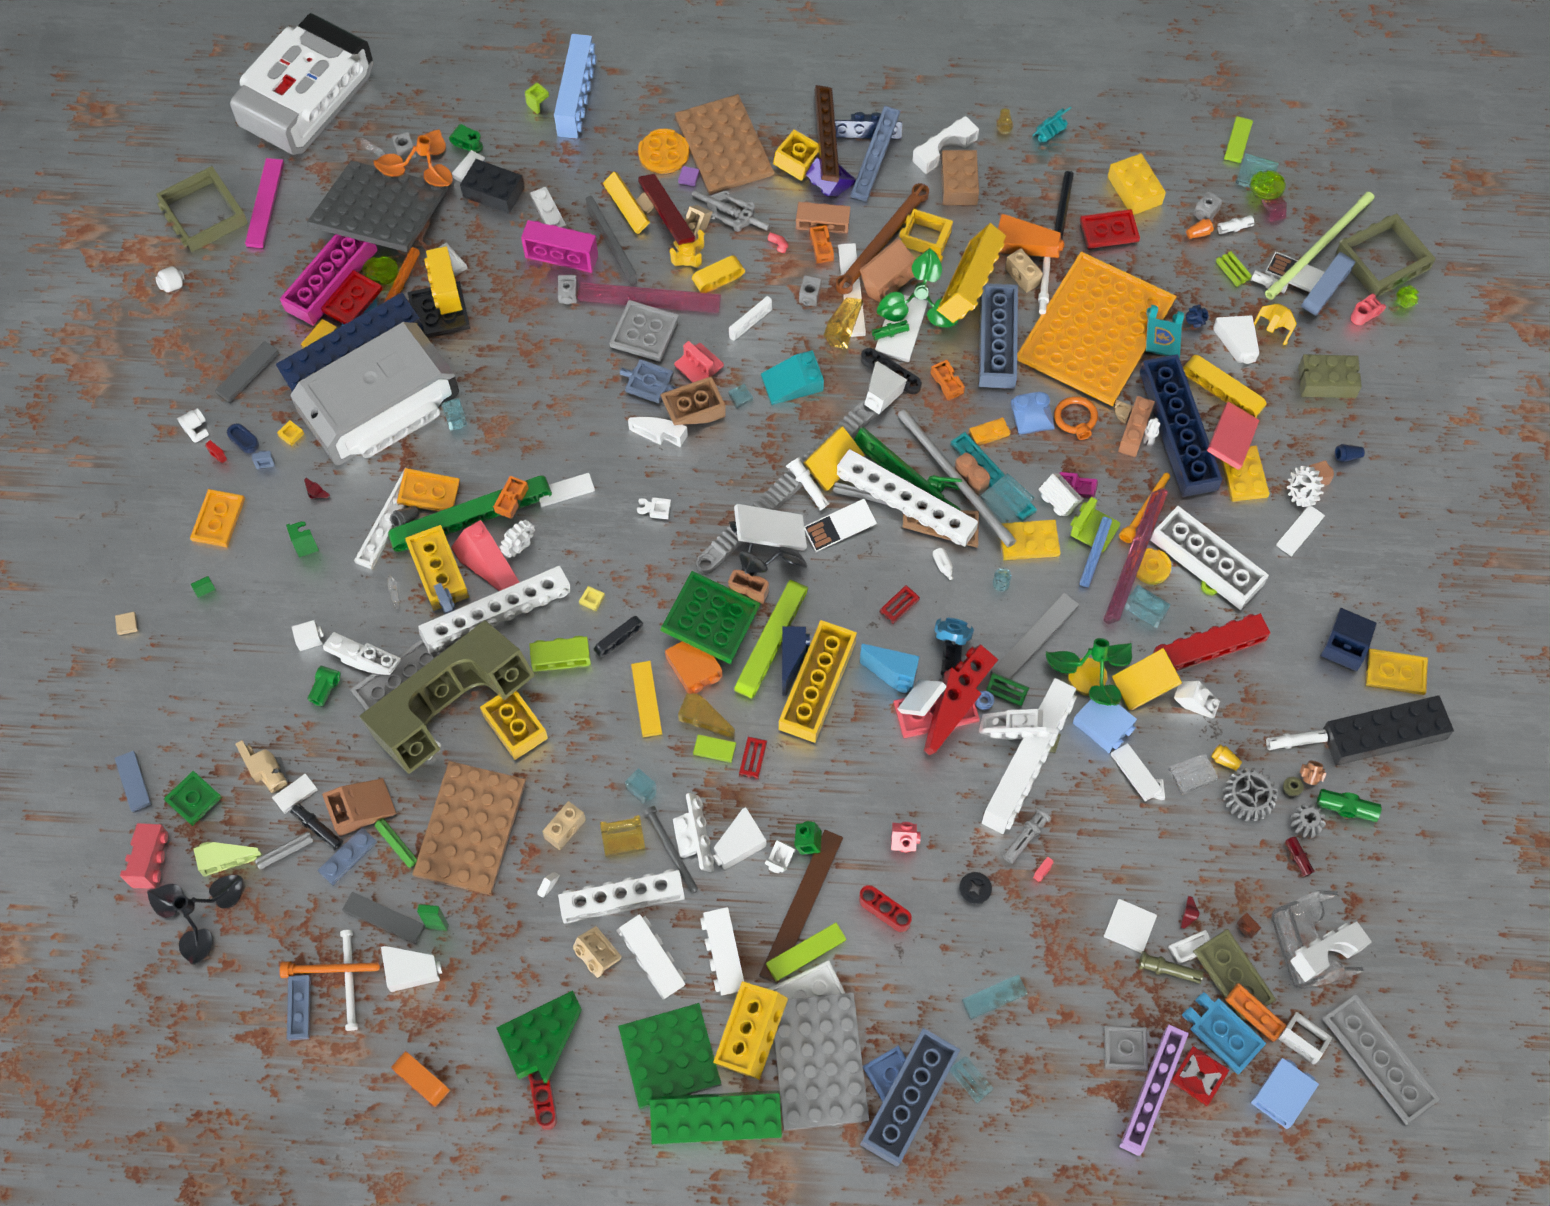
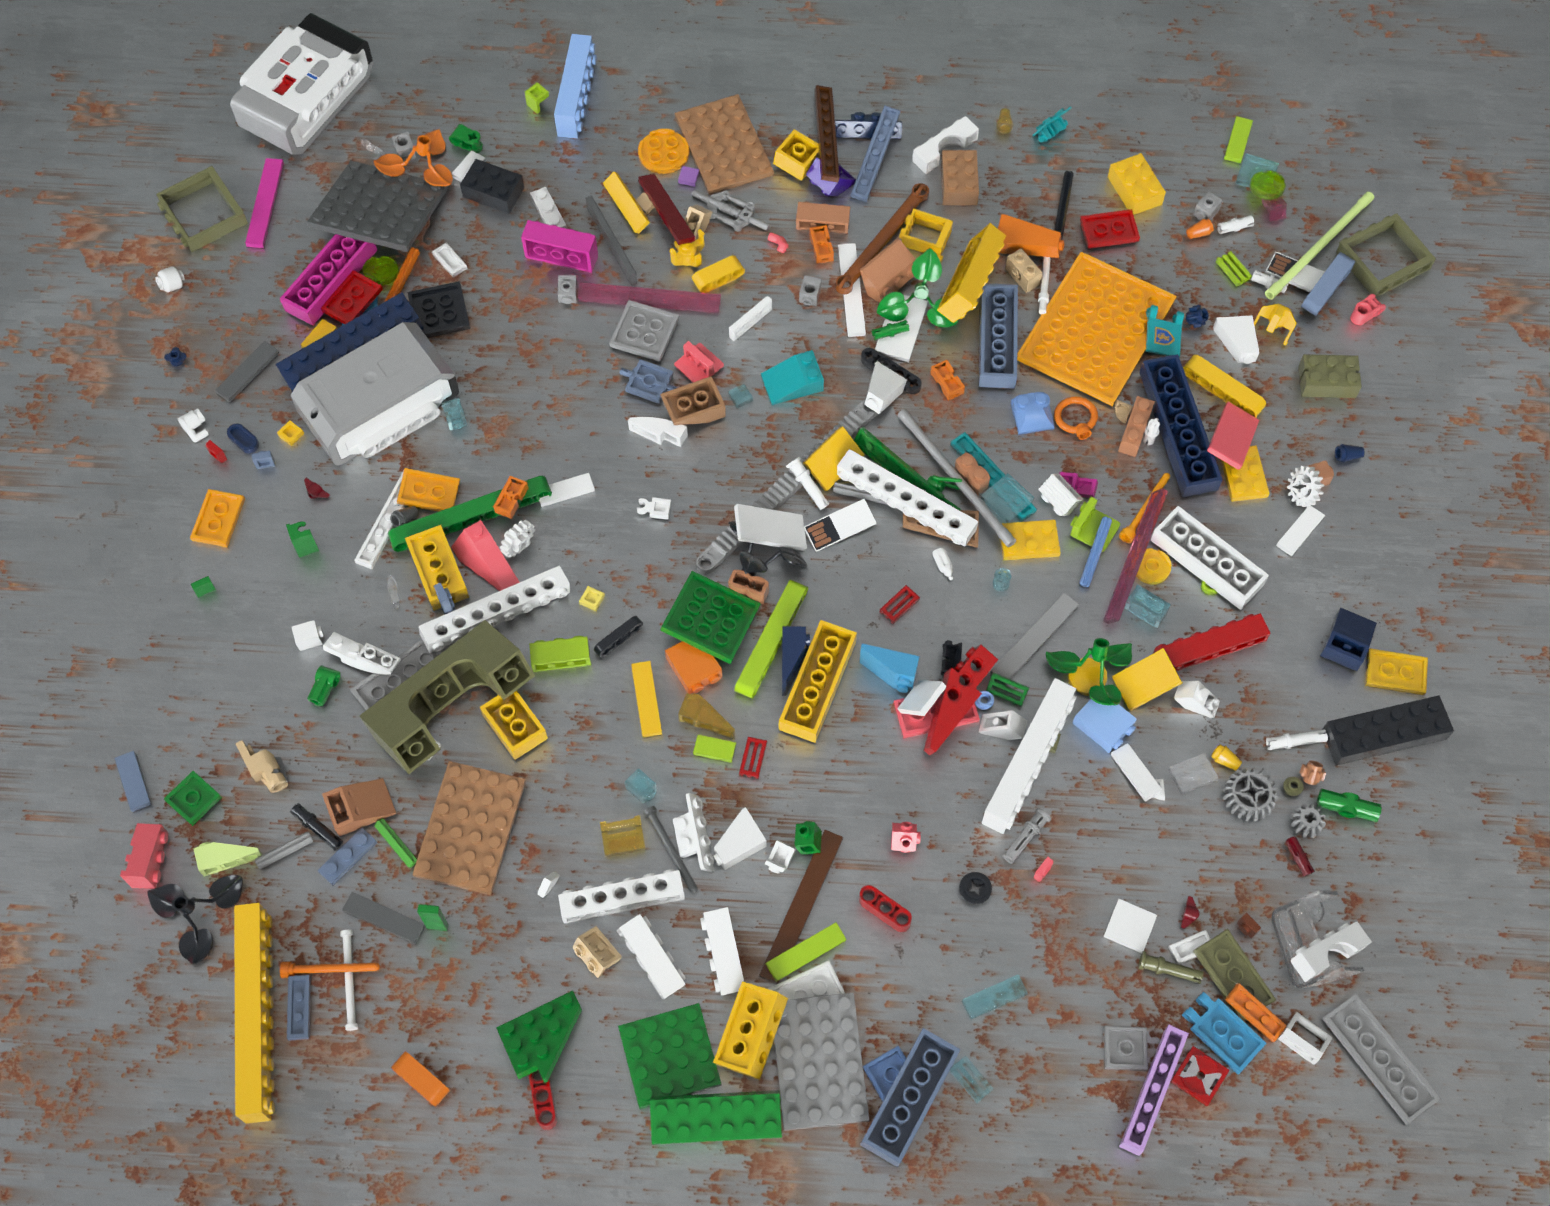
tan tile [115,612,138,635] -> none
white tile [272,774,318,814] -> none
white slope [381,946,443,992] -> none
yellow brick [424,246,462,315] -> none
tan brick [542,801,586,850] -> none
clear yellow slope [823,297,863,348] -> none
dark azure plate [934,618,974,645] -> none
light orange plate [969,417,1010,446] -> none
white bracket [983,709,1057,739] -> none
light blue brick [1251,1058,1319,1129] -> none
clear neon green gear [1396,285,1419,308] -> none
none -> dark blue plate [164,347,187,367]
none -> yellow brick [234,903,275,1124]

